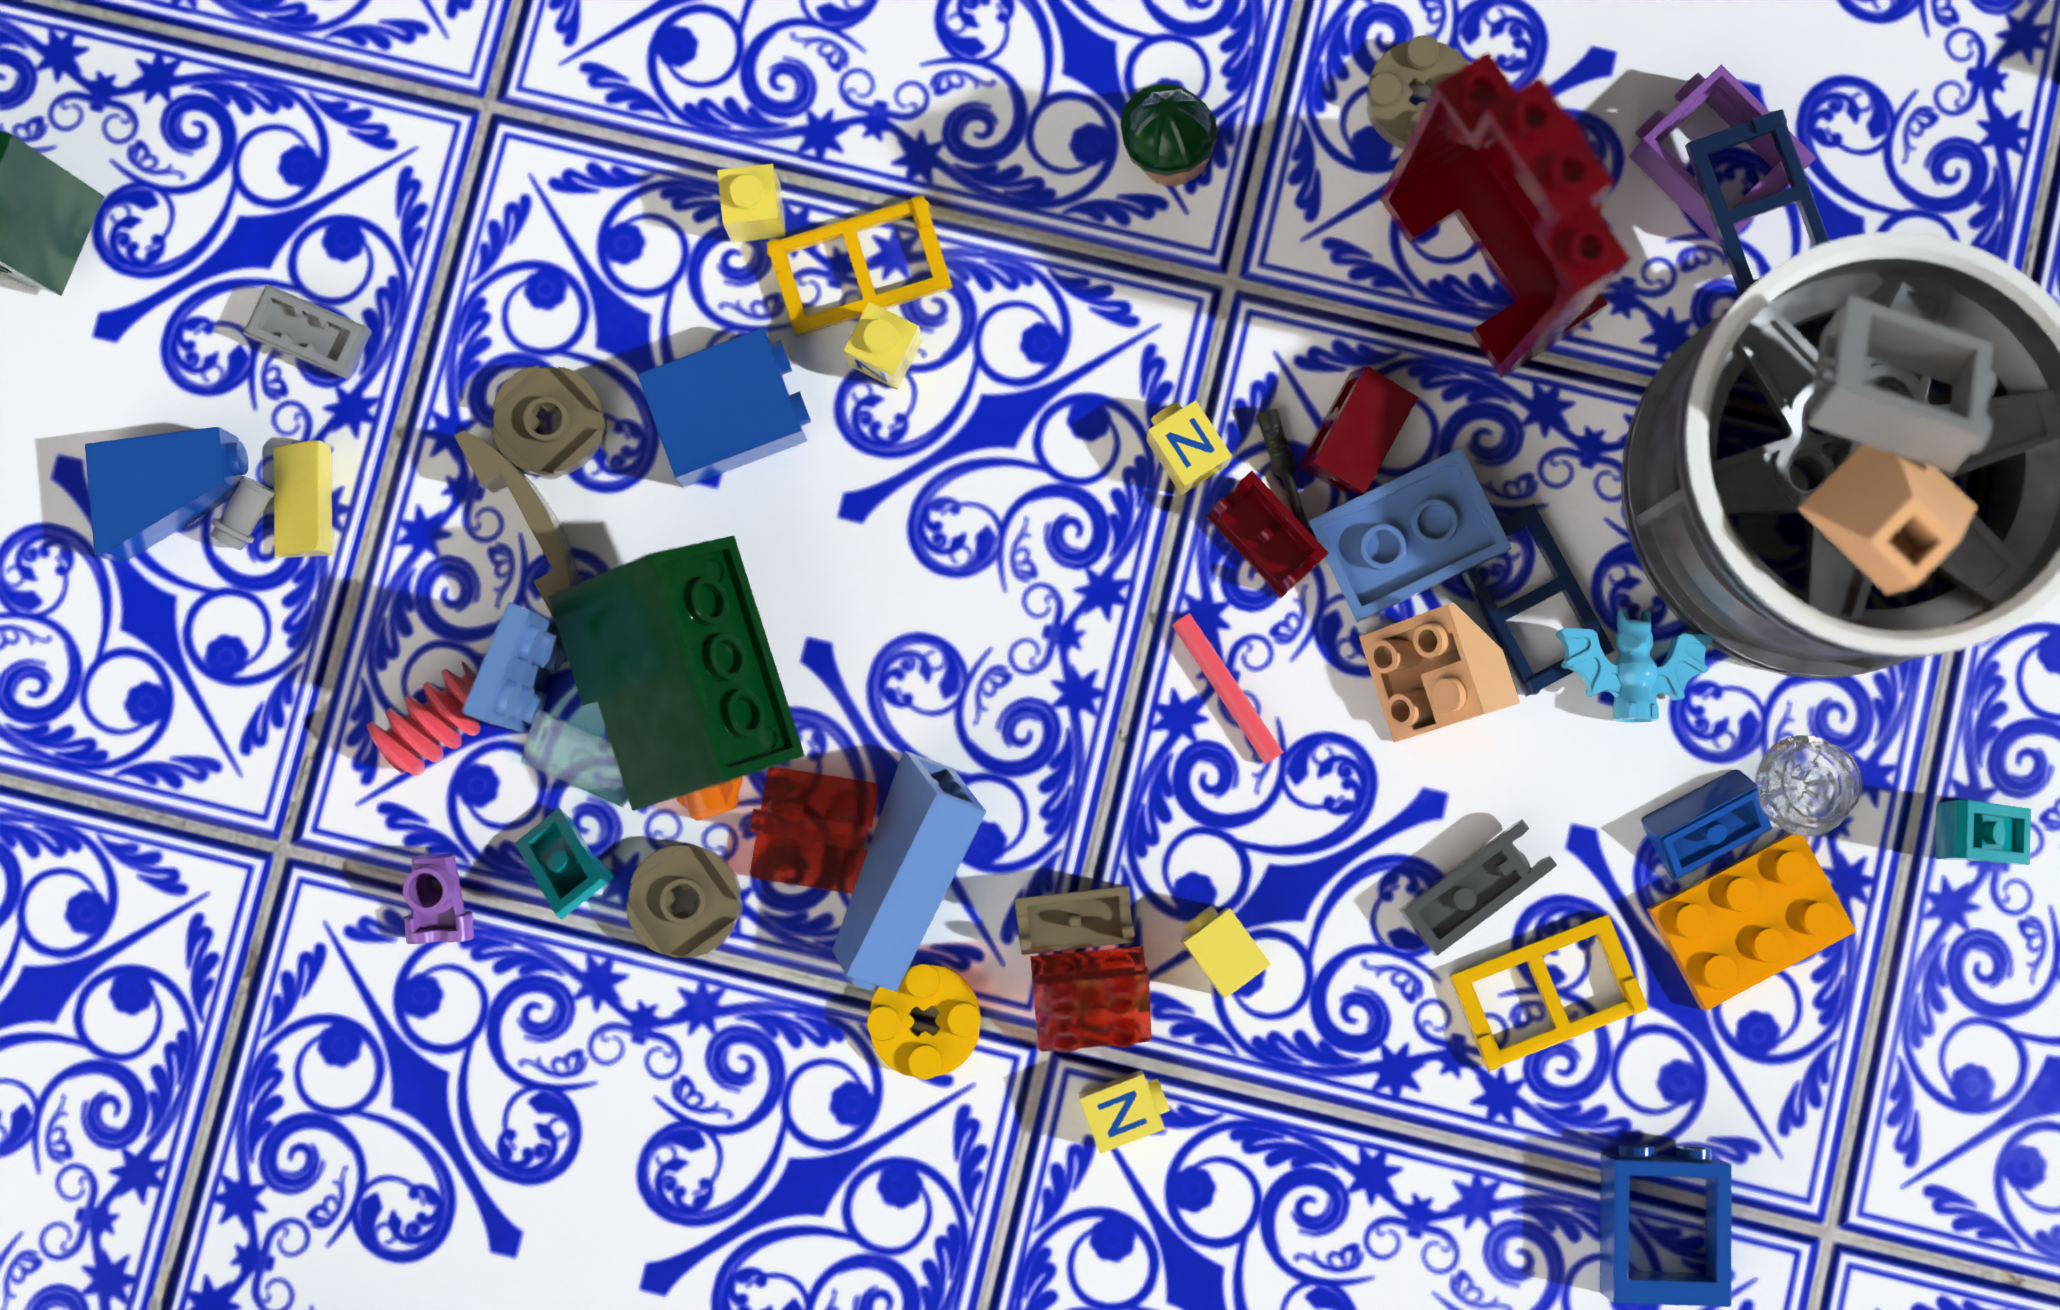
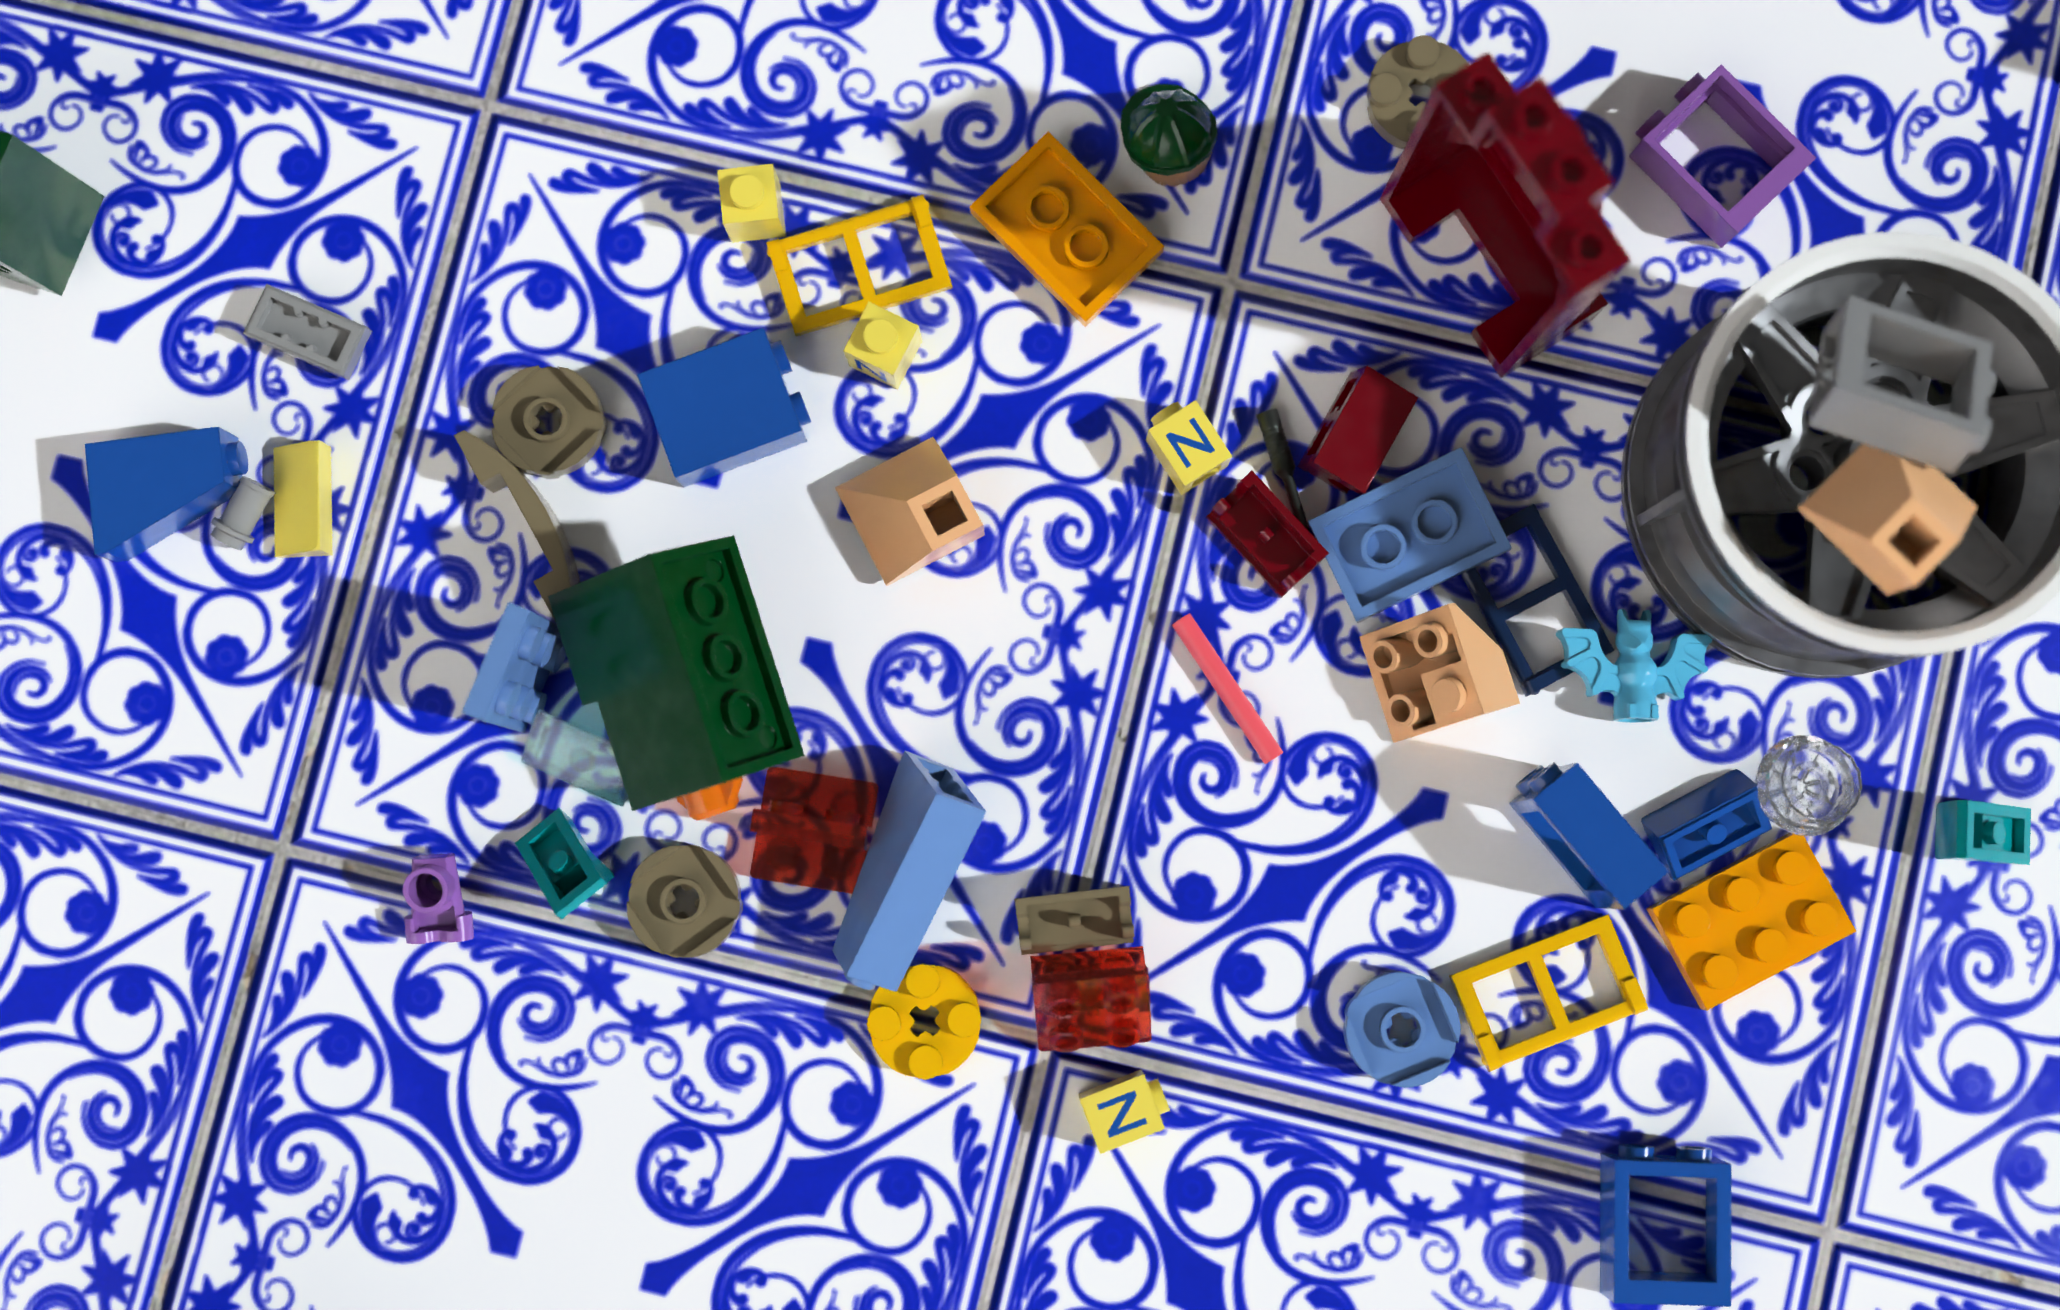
coral piece [366,661,481,776] -> none
light yellow brick [1181,906,1271,999] -> none
dark grey hinge [1399,819,1557,956] -> none
dark blue window [1685,109,1830,296] -> none
none -> light nougat slope [835,437,985,587]
none -> light orange plate [970,131,1164,327]
none -> medium blue plate [1343,971,1461,1088]
none -> blue window [1509,762,1669,909]

